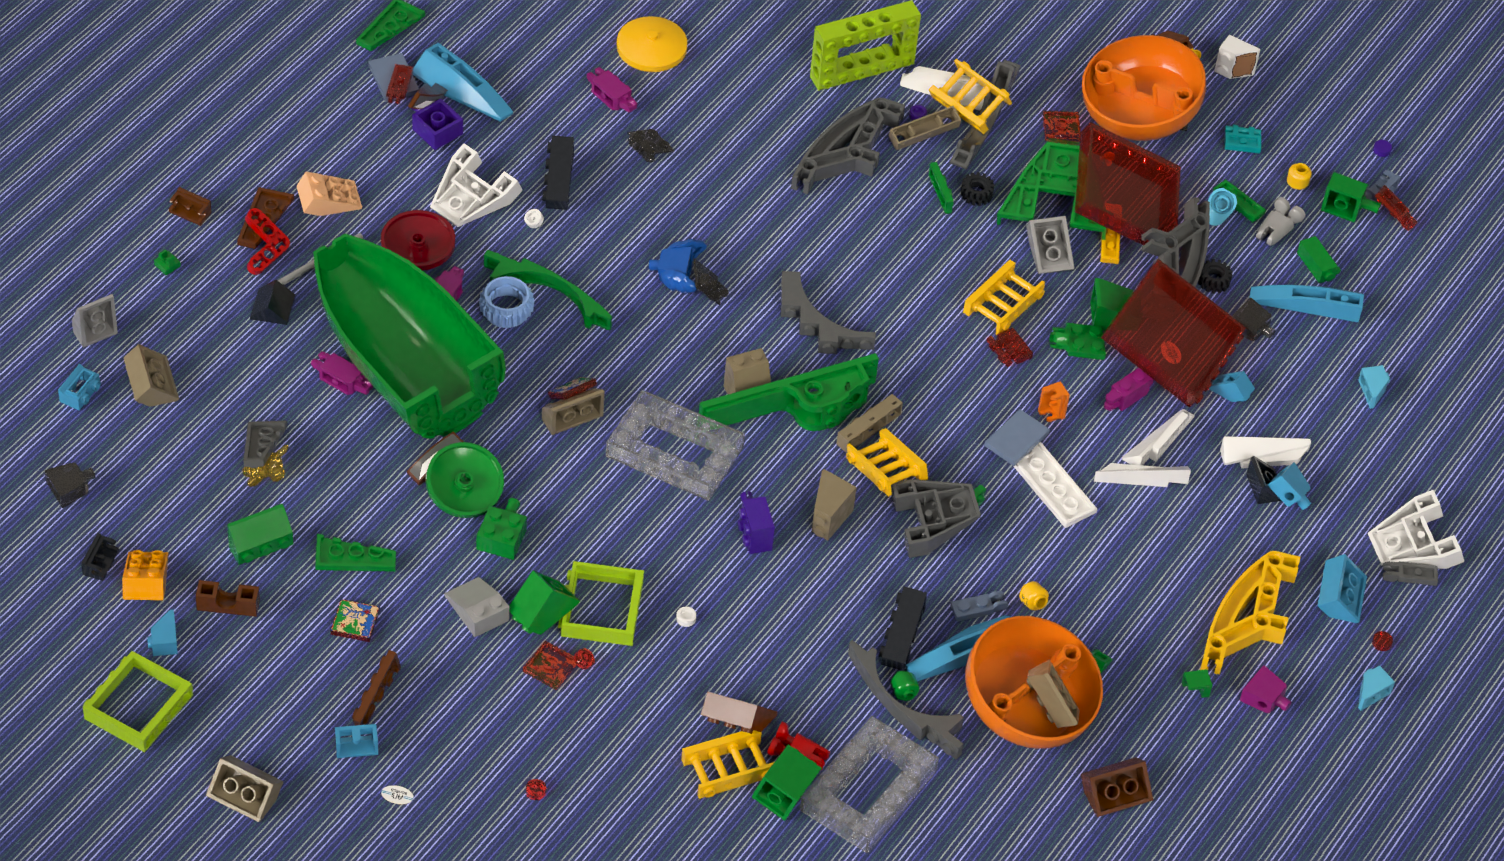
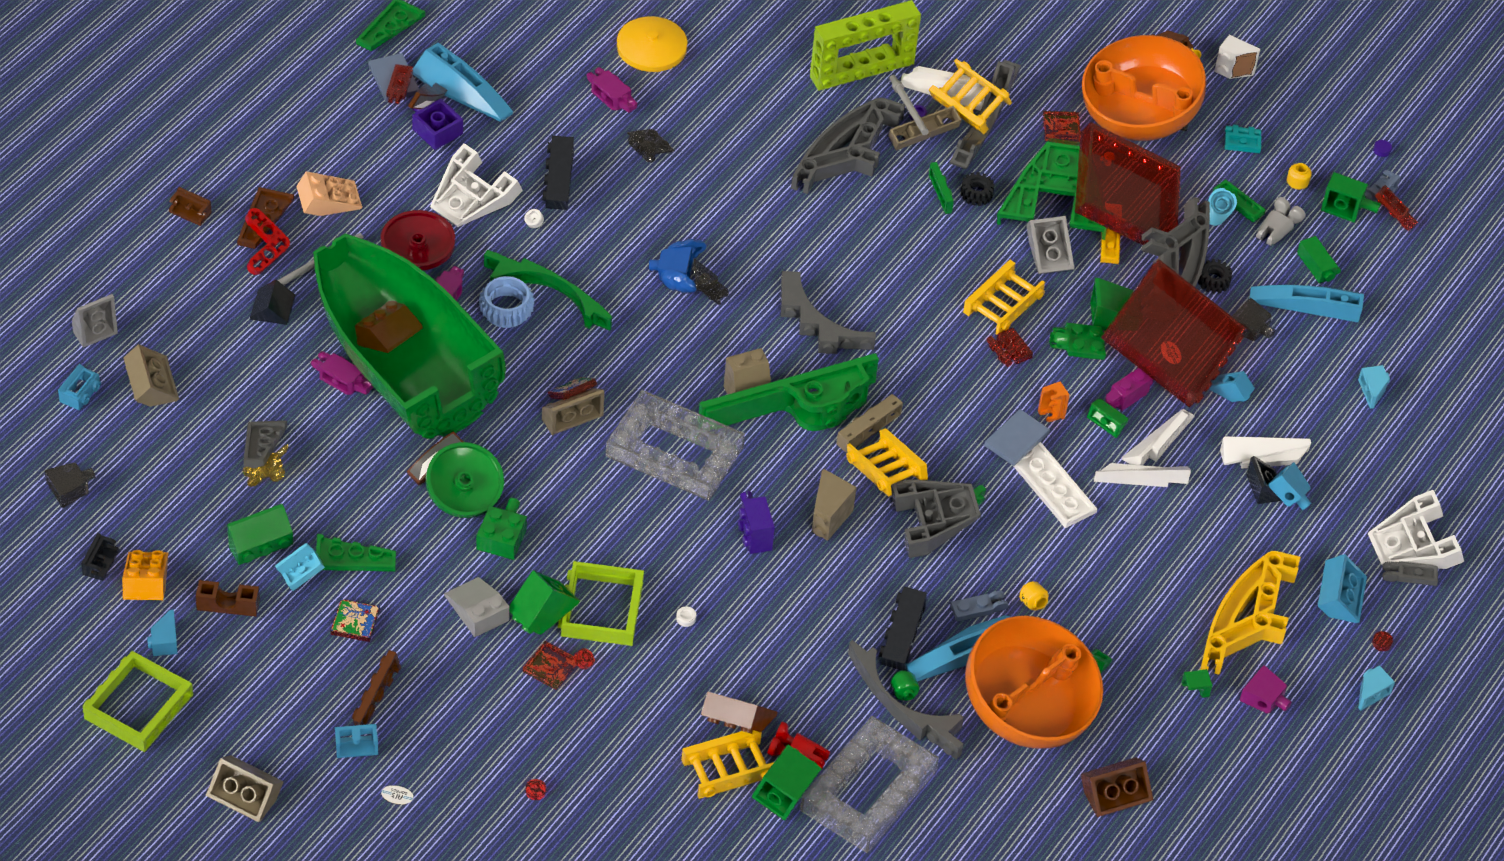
green tile [154,249,181,275] -> none
dark tan slope [1026,660,1080,728] -> none
none -> medium azure bracket [275,543,325,591]
none -> reddish brown slope [355,301,423,353]
none -> light grey bar [889,75,929,135]
none -> green slope [1087,398,1128,438]

